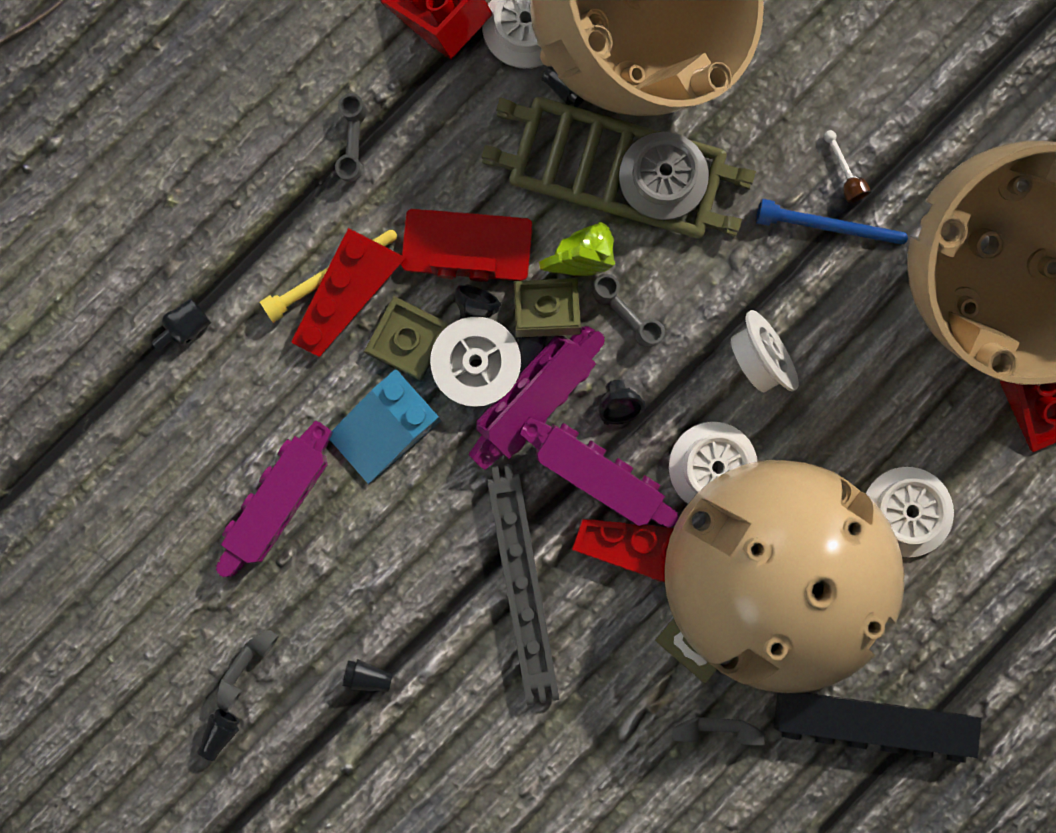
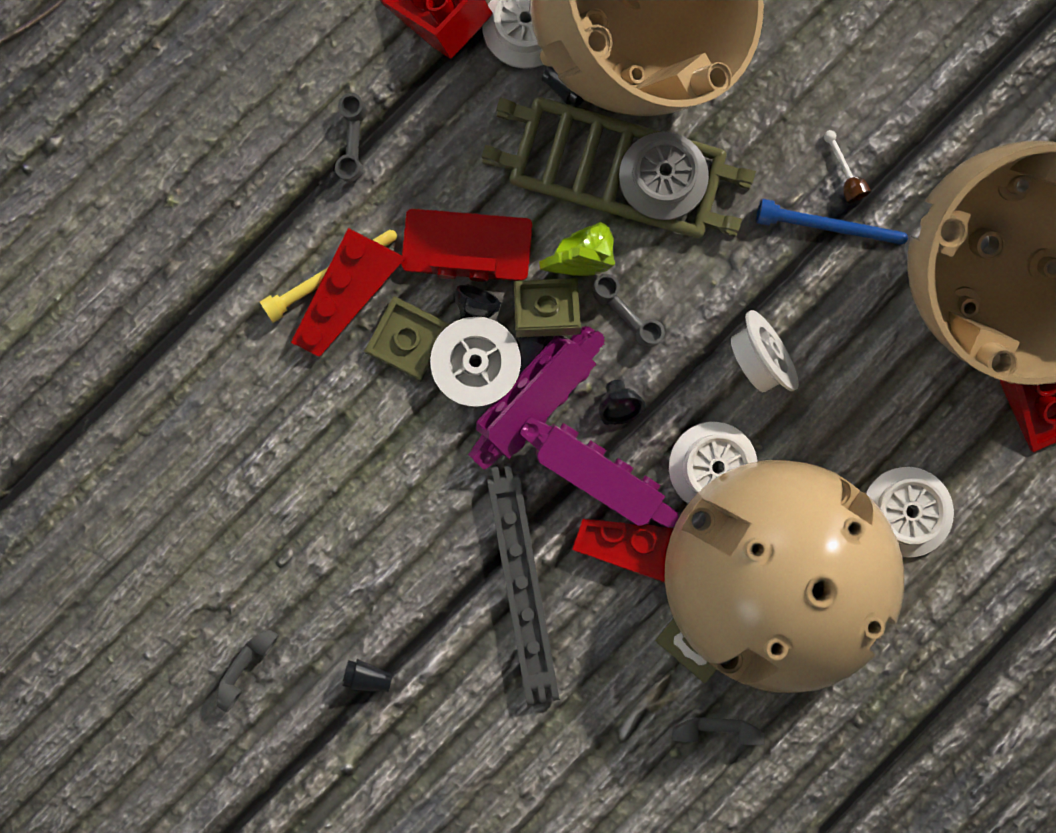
black piece [151,298,211,352] -> none
black cone [197,709,240,761] -> none
magenta hinge [215,420,333,578] -> none
dark azure slope [329,369,441,484] -> none
black brick [773,692,982,763] -> none

